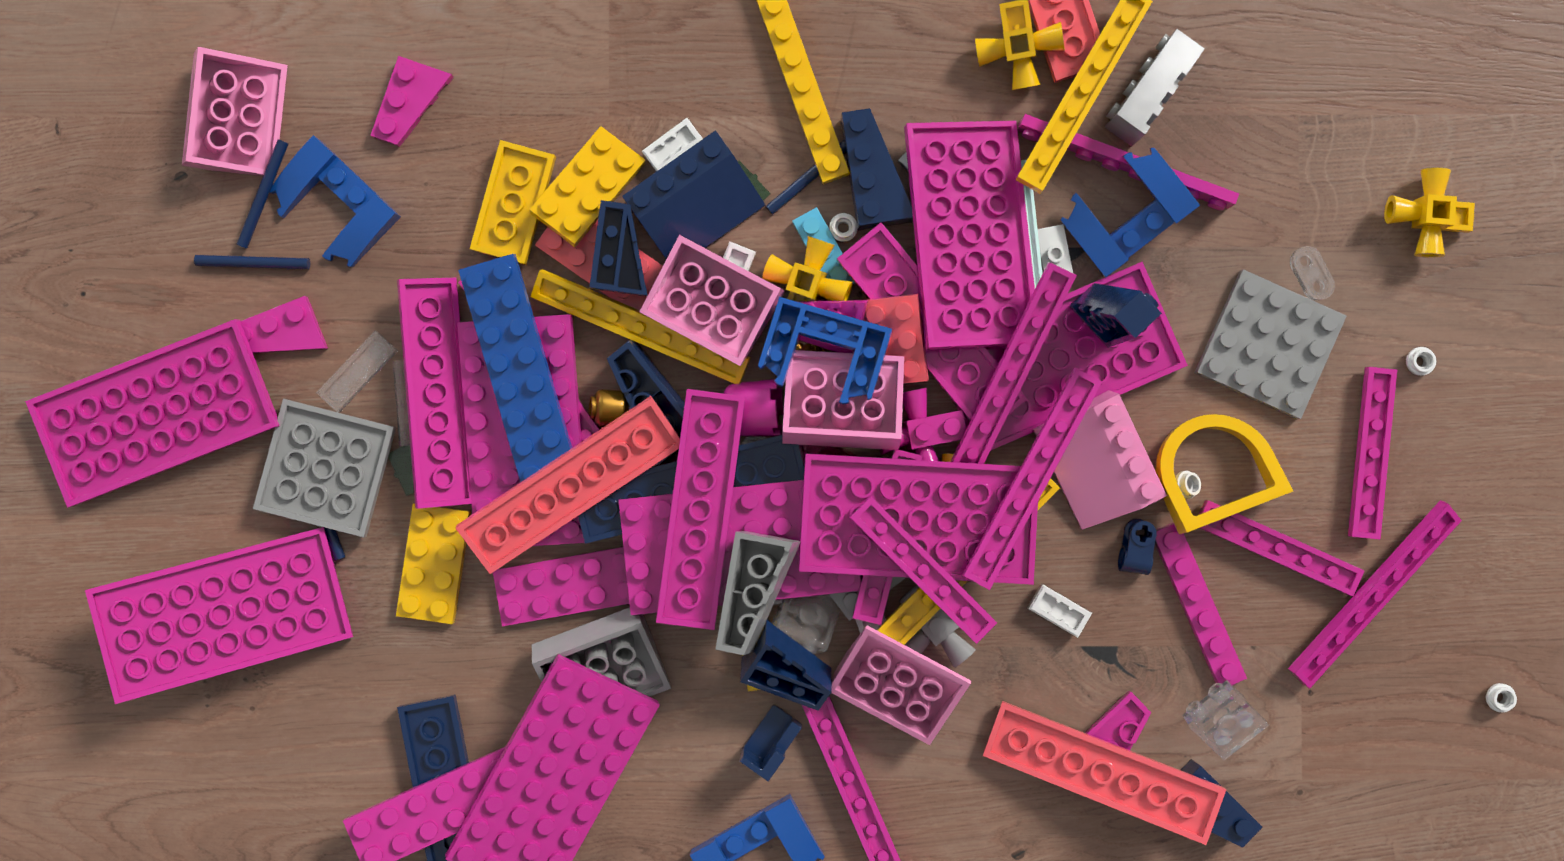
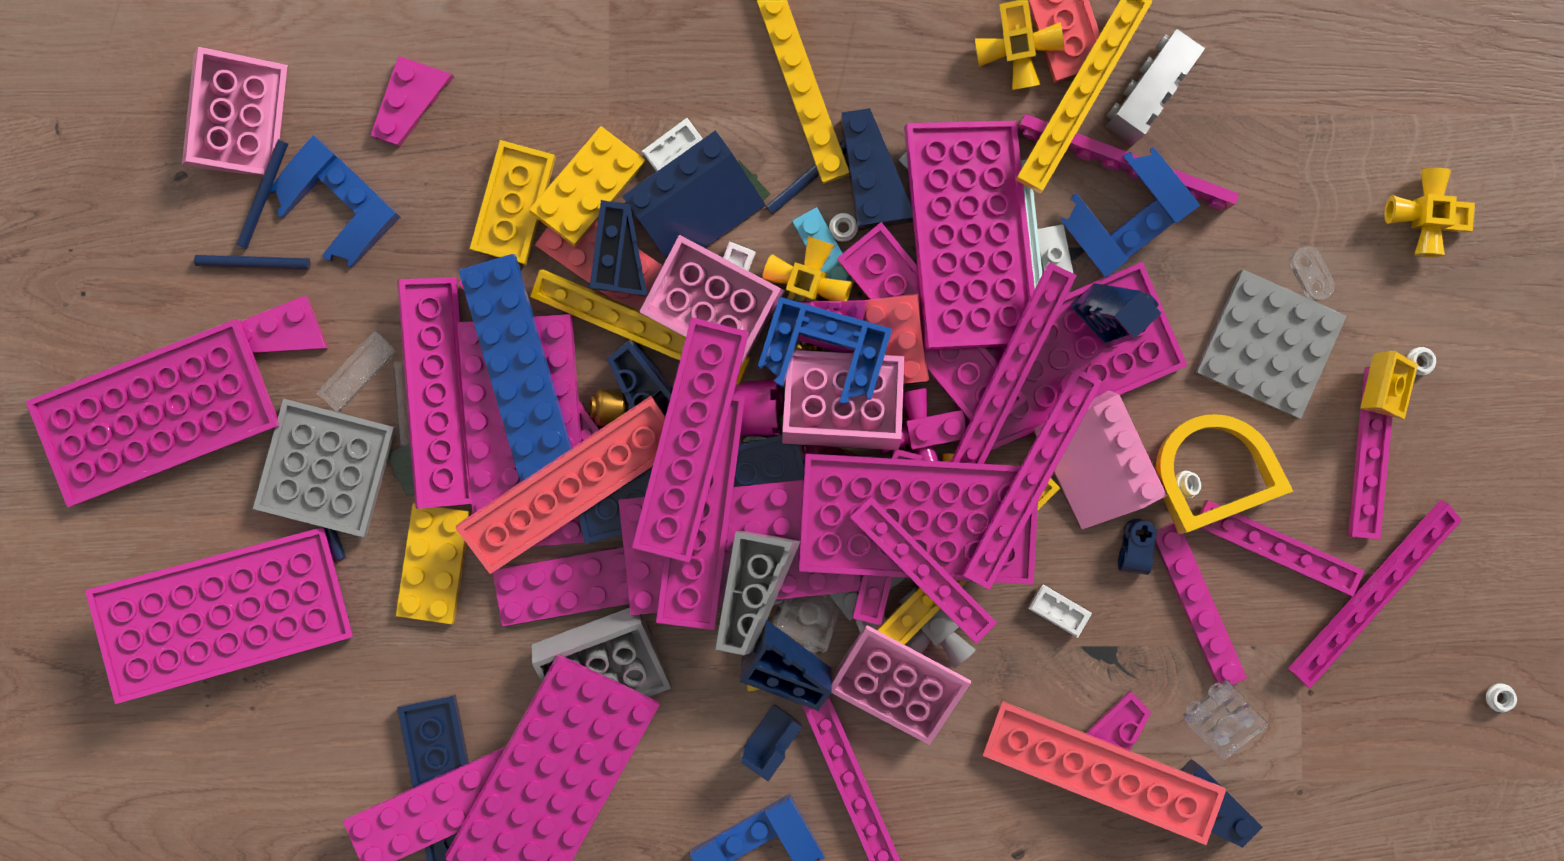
none -> dark pink plate [632,317,749,563]
none -> yellow slope [1360,351,1418,419]

